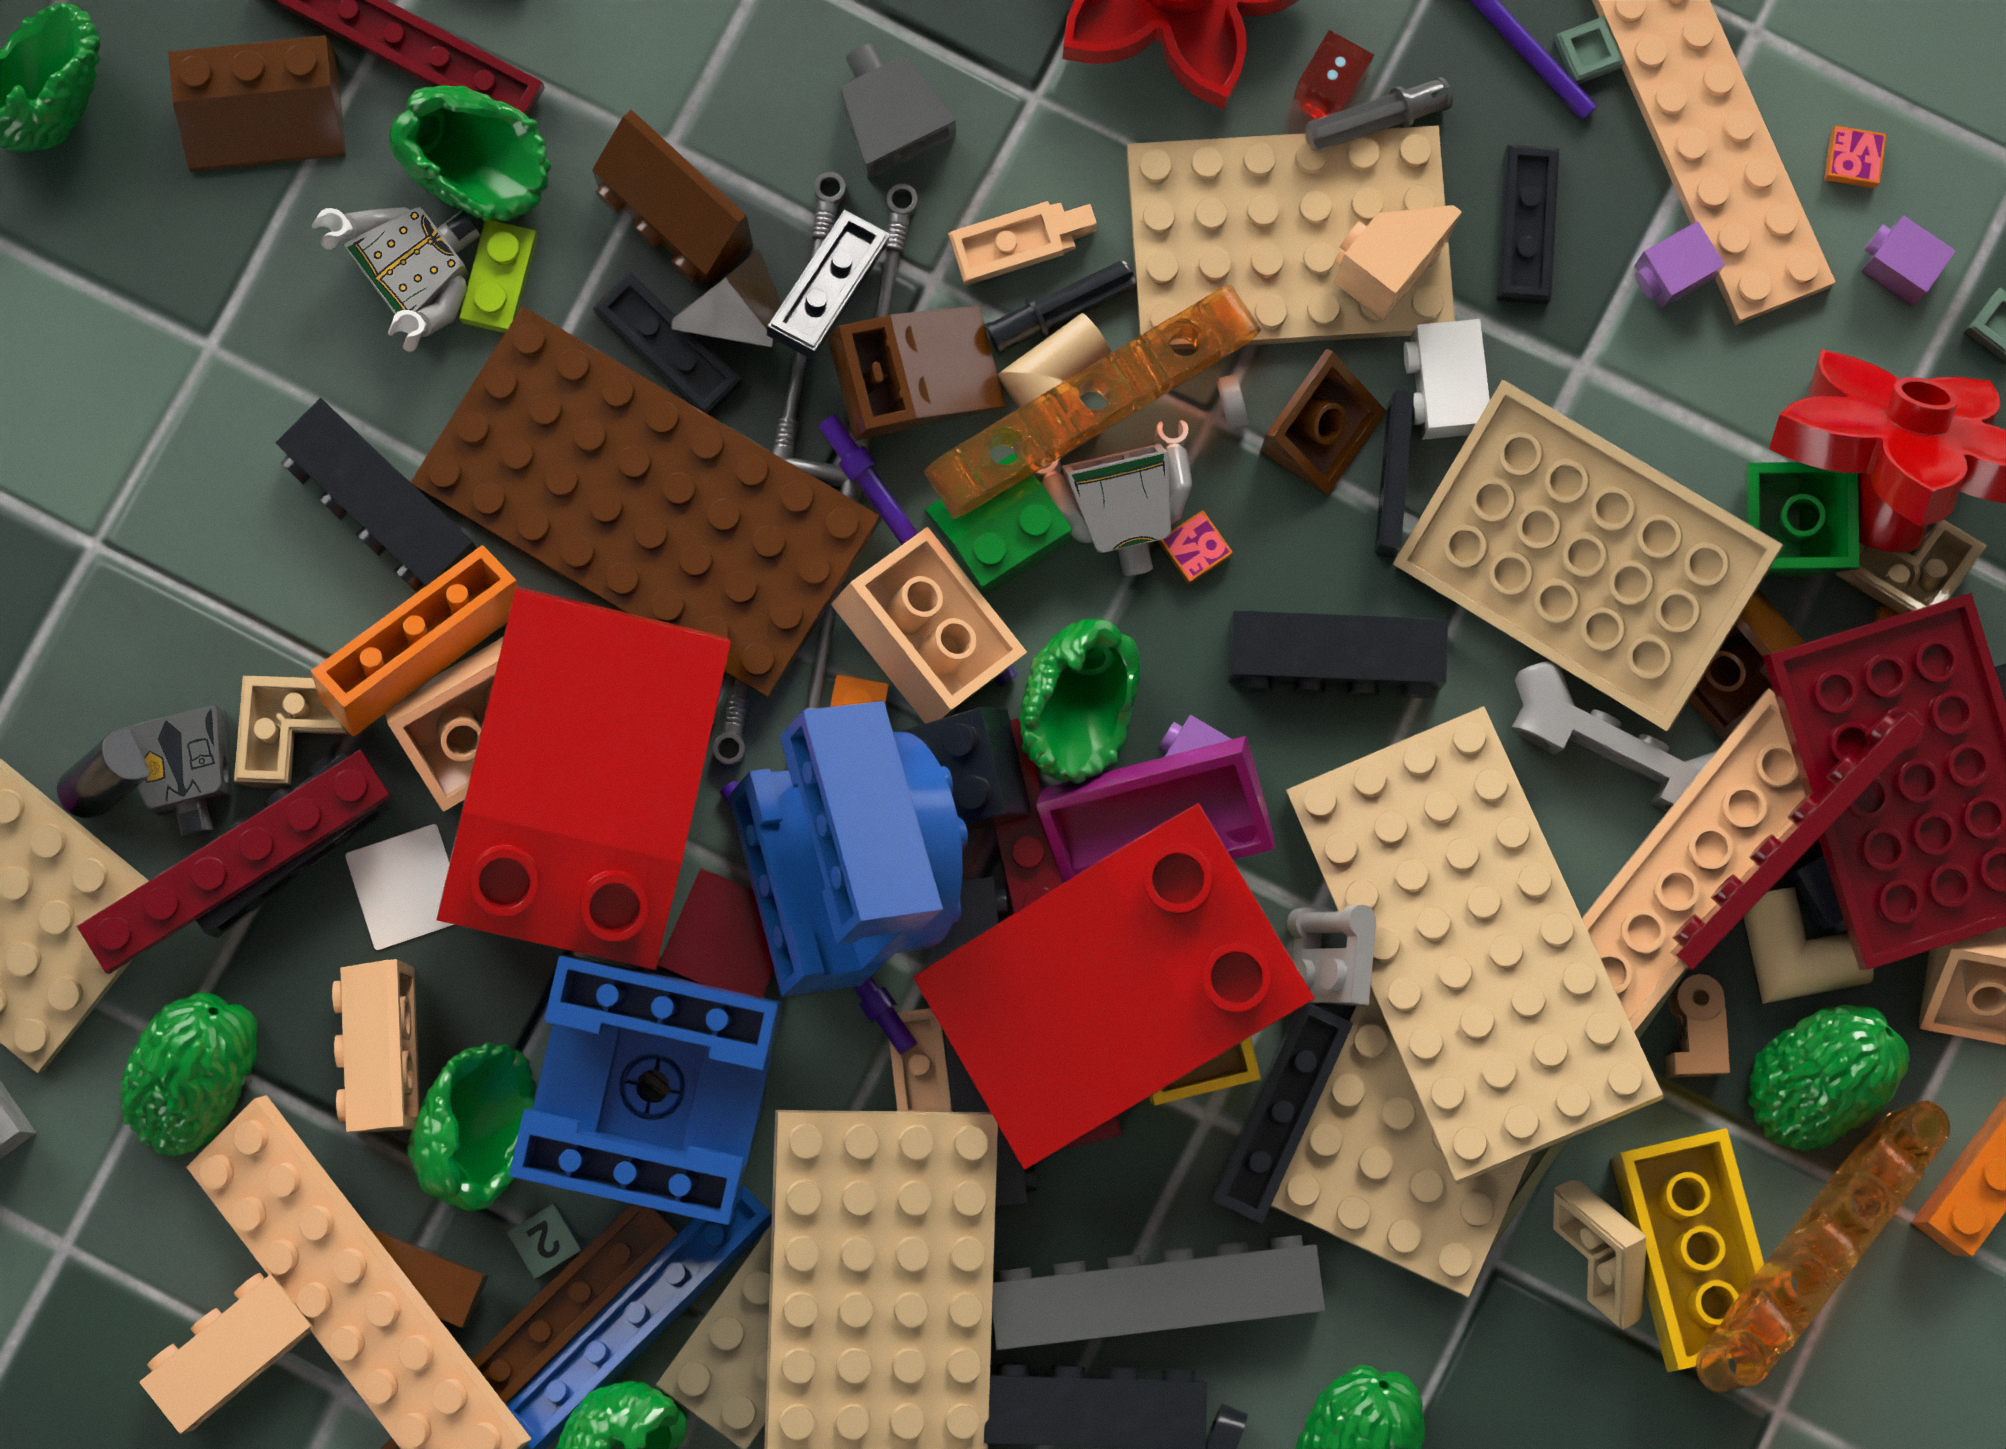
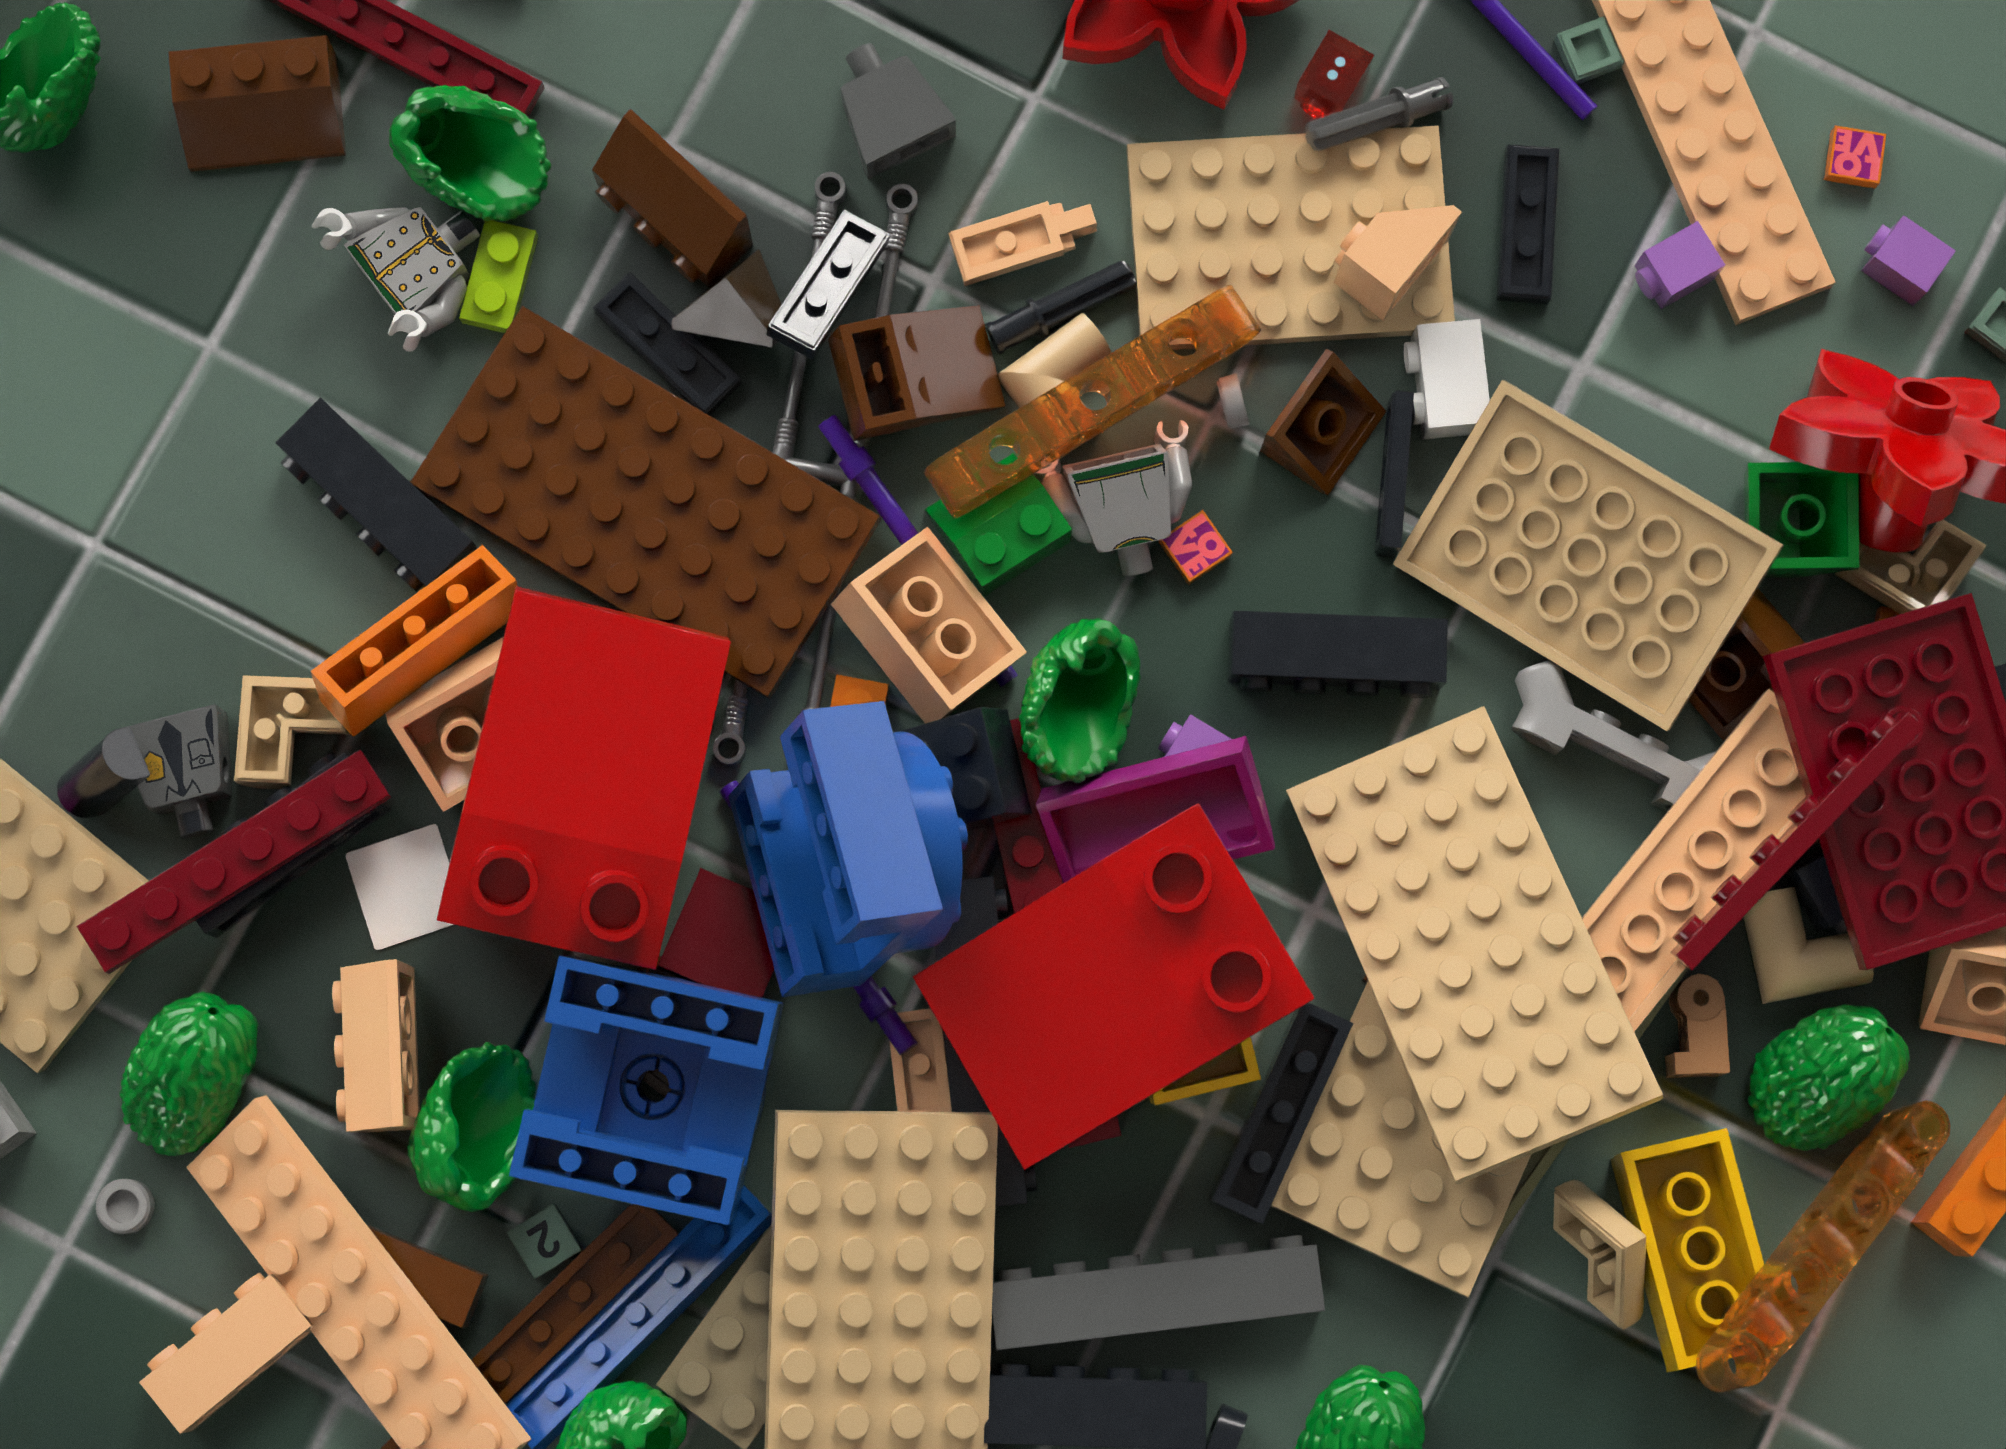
light grey plate [1287,905,1376,1006] -> none
none -> light grey tile [96,1179,155,1234]

